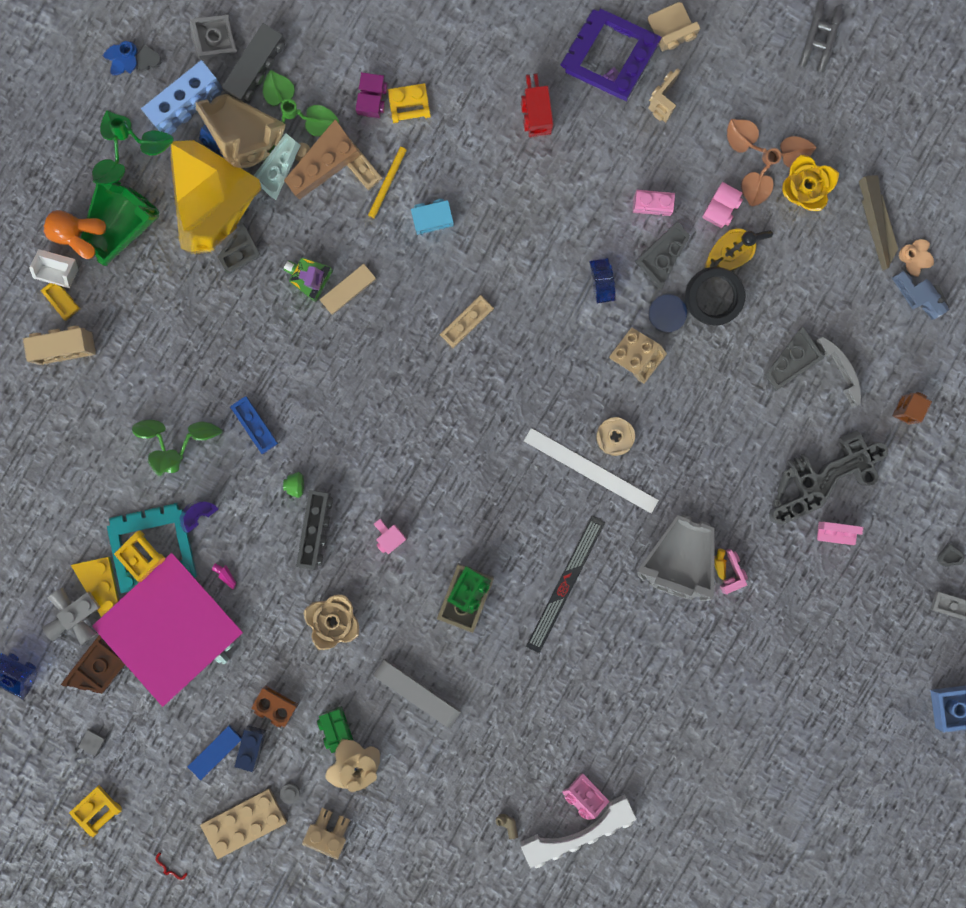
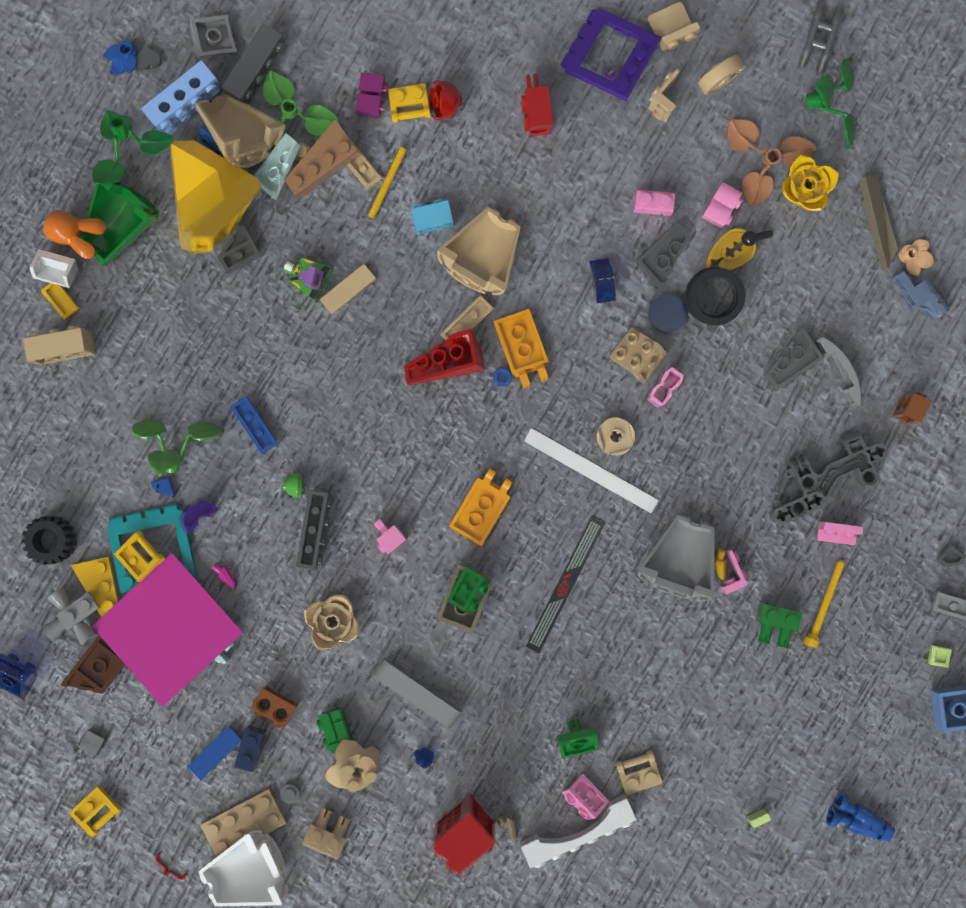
none -> black tyre [21,516,77,565]
none -> blue tile [151,477,176,496]
none -> white cone [199,830,287,906]
none -> red wedge [404,329,485,385]
none -> clear blue tile [414,747,434,769]
none -> red cylinder [429,80,462,120]
none -> red brick [432,794,496,876]
none -> tan cone [437,207,521,295]
none -> light orange tile [449,468,513,546]
none -> light orange tile [493,309,549,389]
none -> blue tile [493,367,512,387]
none -> green tile [557,719,599,758]
none -> tan plate [615,750,662,795]
none -> bright pink brick [647,367,684,408]
none -> tan wheel [698,55,746,95]
none -> yellowish green tile [747,809,771,828]
none -> green brick [756,602,802,649]
none -> yellow piece [803,560,845,649]
none -> green plant [806,58,856,149]
none -> blue piece [826,792,895,842]
none -> yellowish green tile [927,645,952,668]

